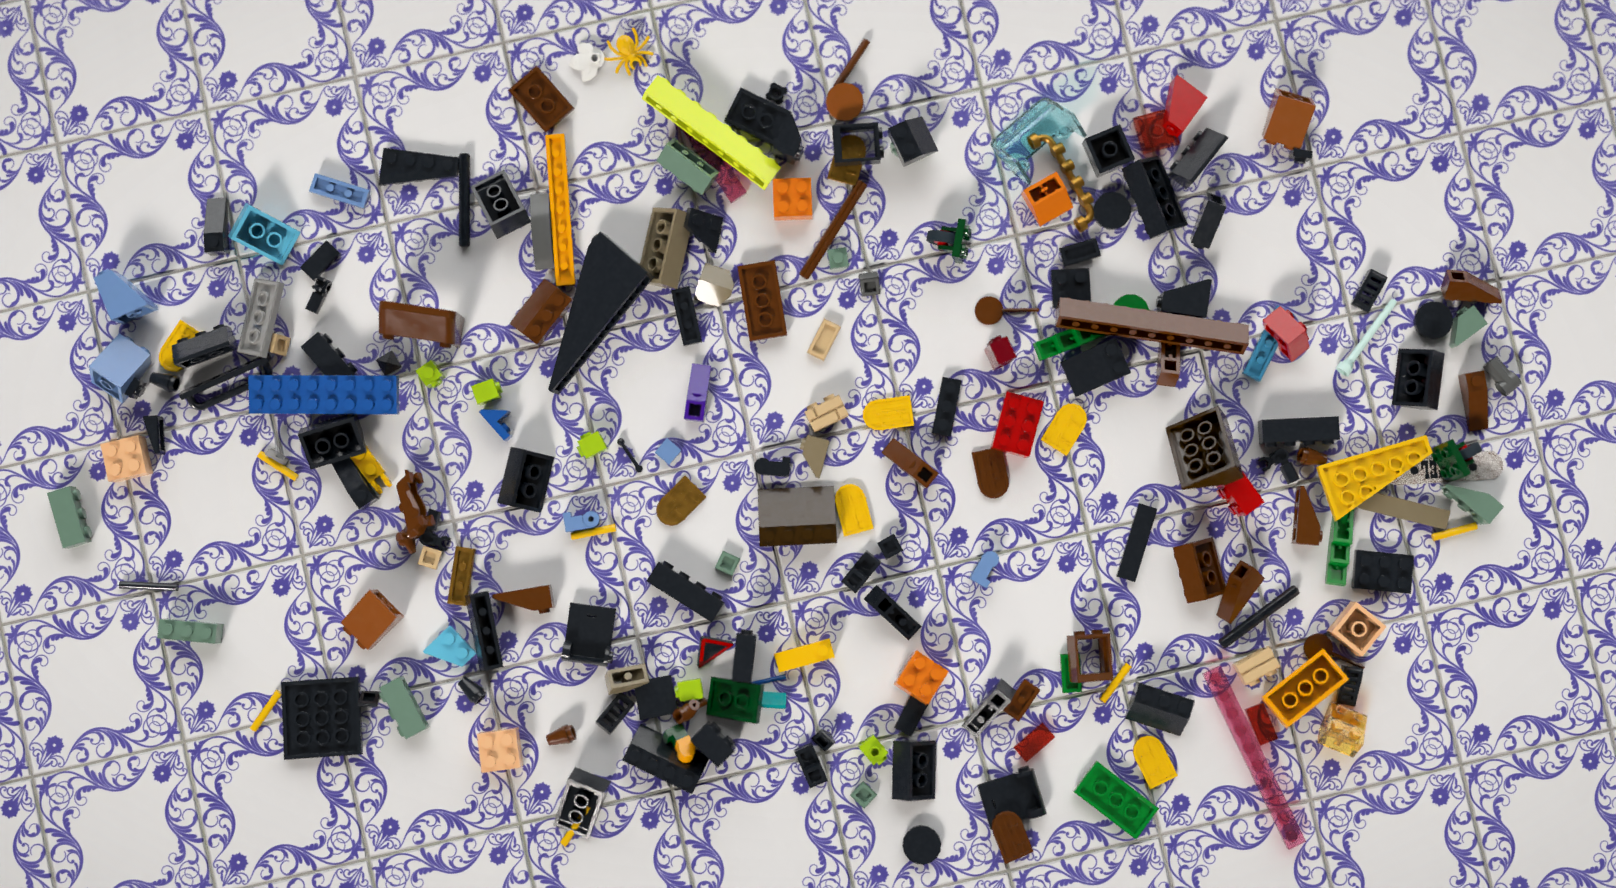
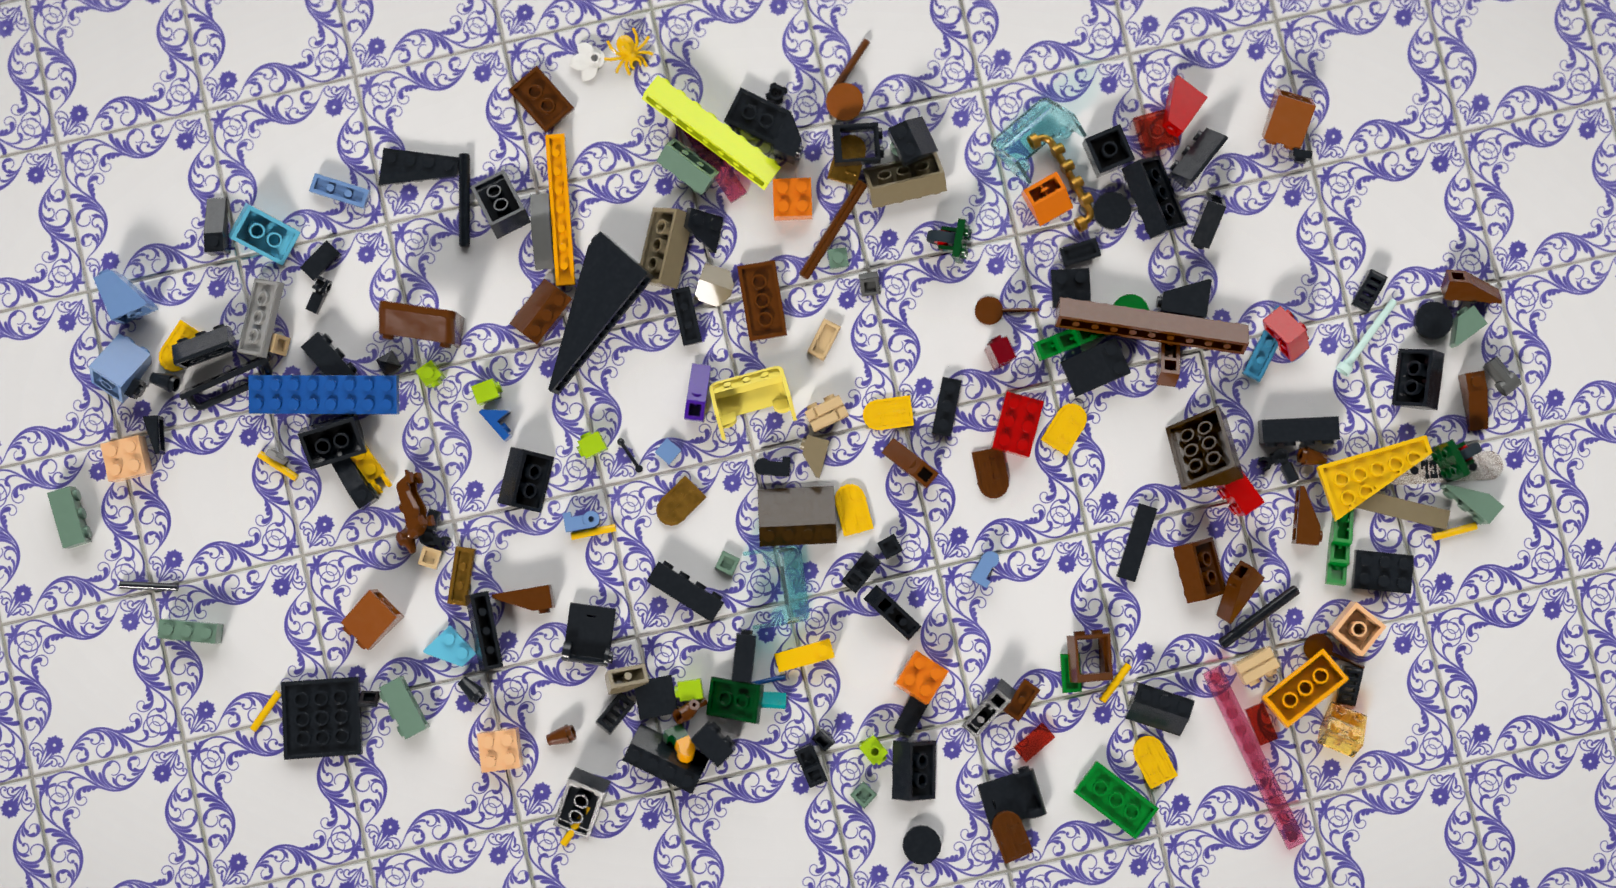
piece [697,636,734,668] -> none
none -> light yellow windscreen [709,366,797,440]
none -> clear light blue windscreen [743,546,810,629]
none -> dark tan slope [863,152,947,208]

